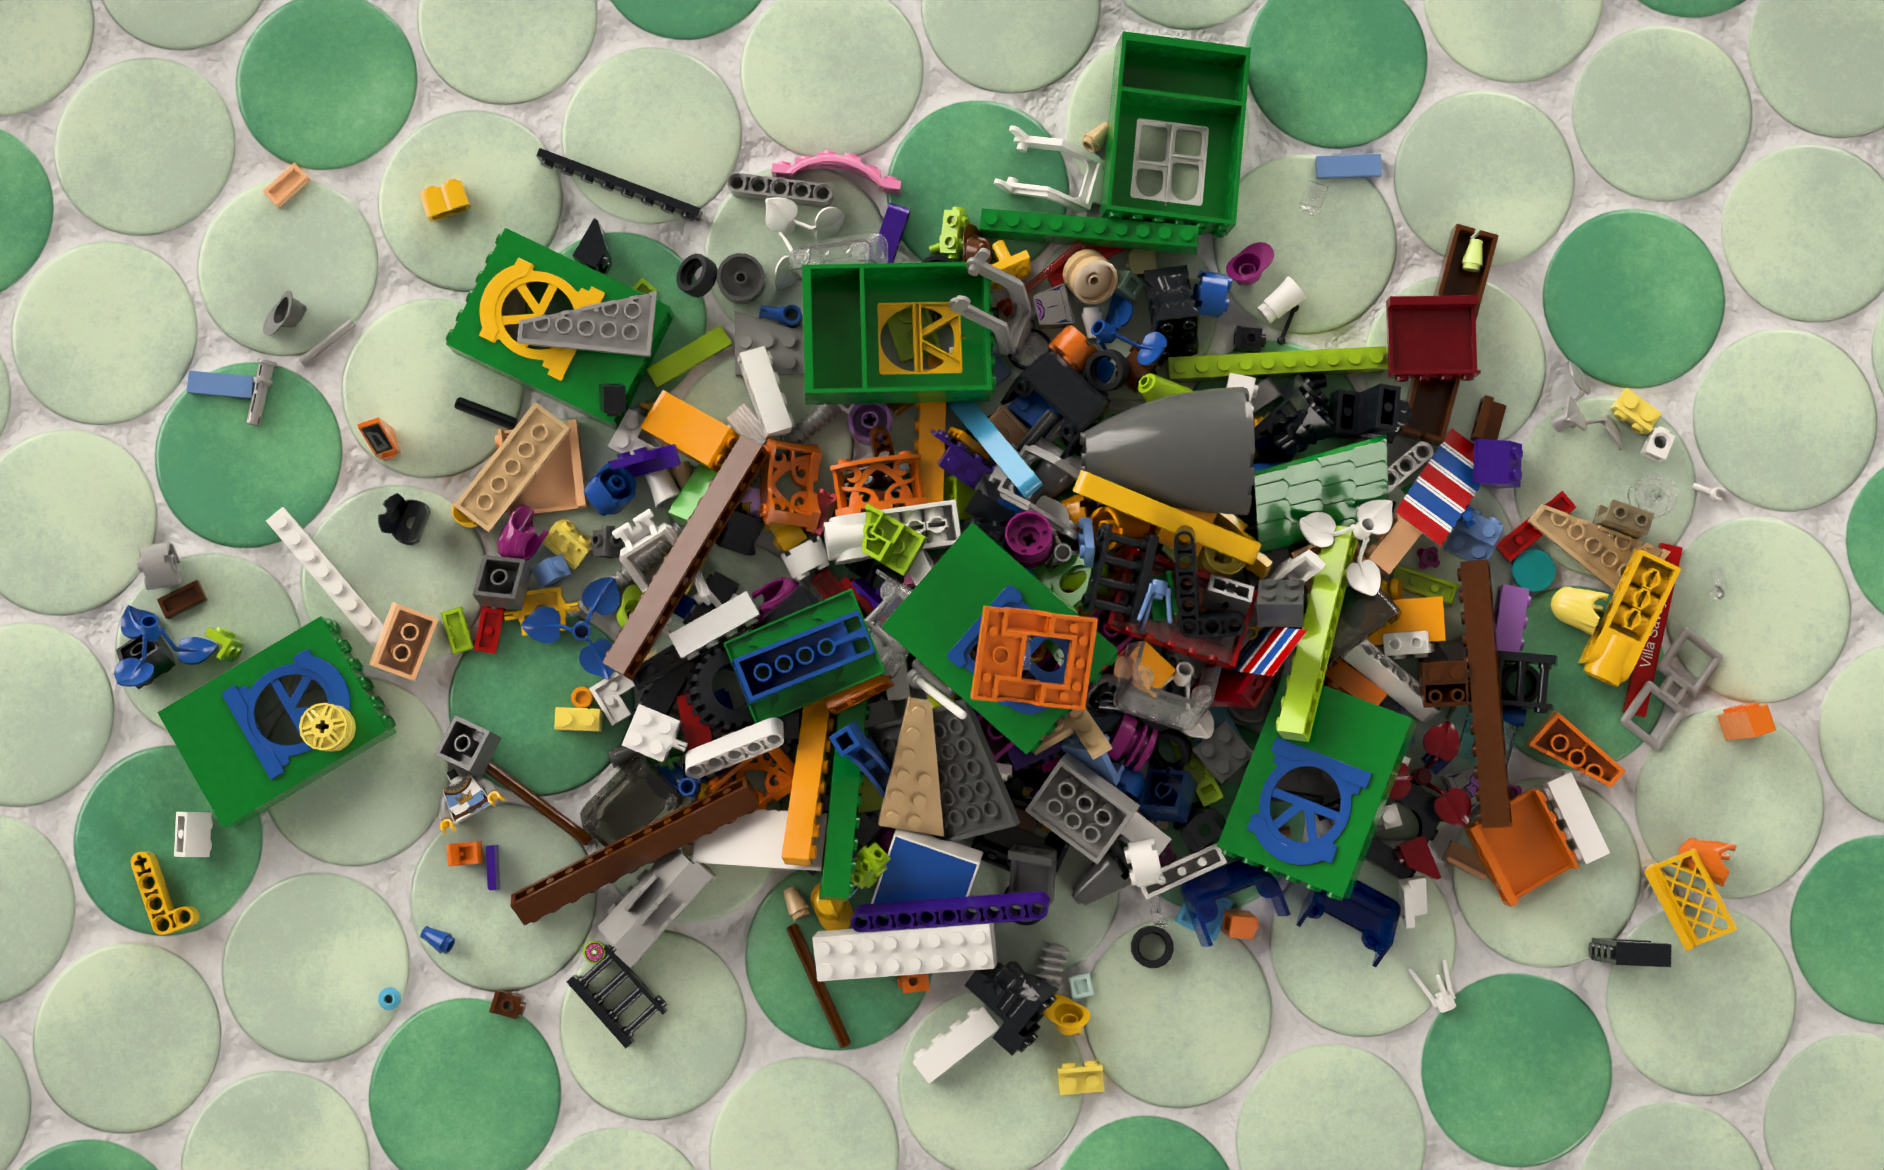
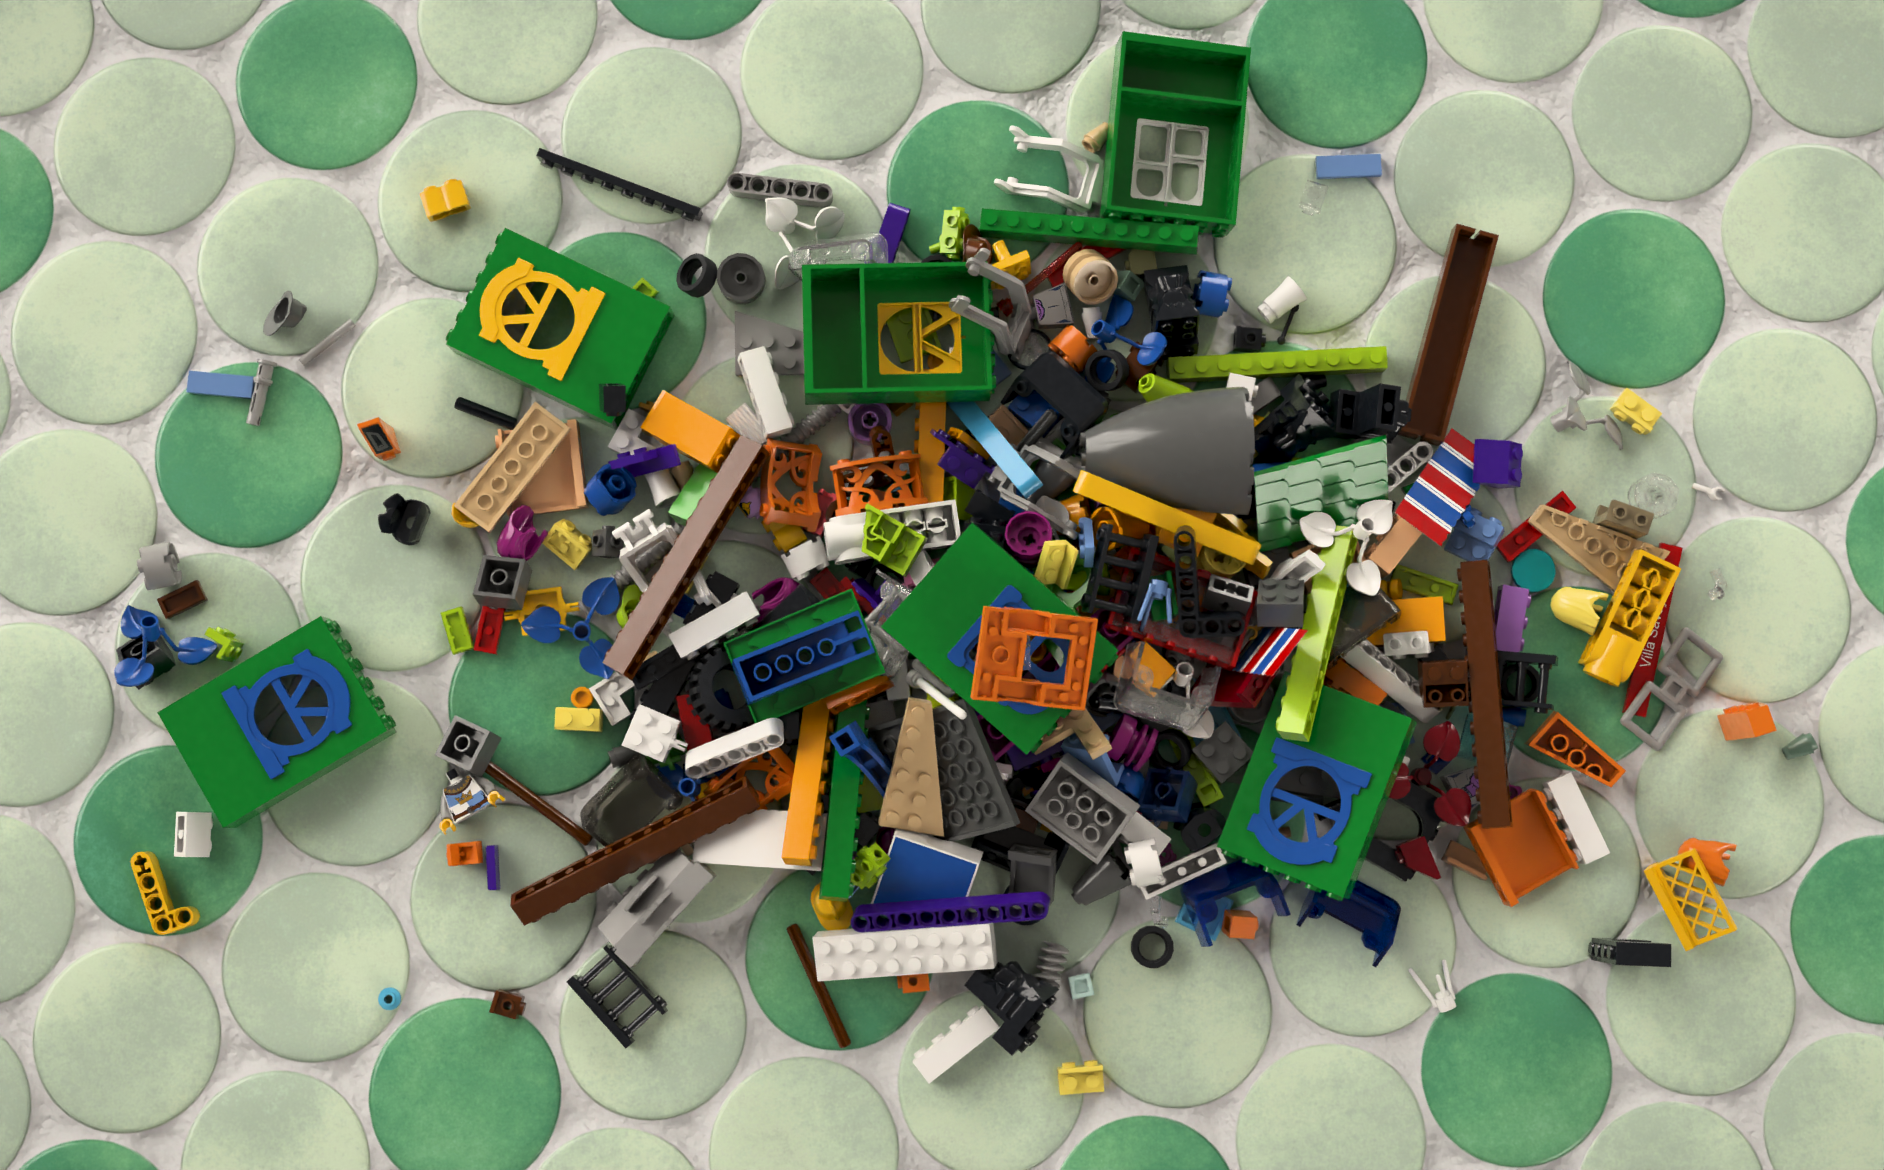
light nougat tile [263,162,311,208] -> none
white plate [266,507,384,649] -> none
light yellow wheel [299,703,356,752] -> none
light nougat brick [369,602,439,681] -> none
blue cone [420,926,455,954] -> none
light grey wing [517,291,657,357] -> none
medium blue brick [532,554,571,588] -> none
black slope [572,218,612,274] -> none
tile [583,941,607,963] -> none
lime tile [646,325,733,389] -> none
black piece [715,508,765,556] -> none
blue pin [759,305,803,328] -> none
bright pink piece [771,150,901,195] -> none
tan cone [783,886,810,921] -> none
yellow piece [1043,994,1090,1036] -> none
magenta piece [1226,242,1274,285] -> none
white brick [1376,803,1403,831] -> none
dark red panel [1386,295,1481,382] -> none
white panel [1398,876,1428,929] -> none
magenta plate [1416,546,1440,570] -> none
yellowish green cone [1461,239,1483,272] -> none
reddish brown panel [1470,395,1506,441] -> none
white brick [1640,427,1676,463] -> none
none -> light yellow bracket [1034,540,1078,589]
none -> sand green cone [1782,733,1818,760]

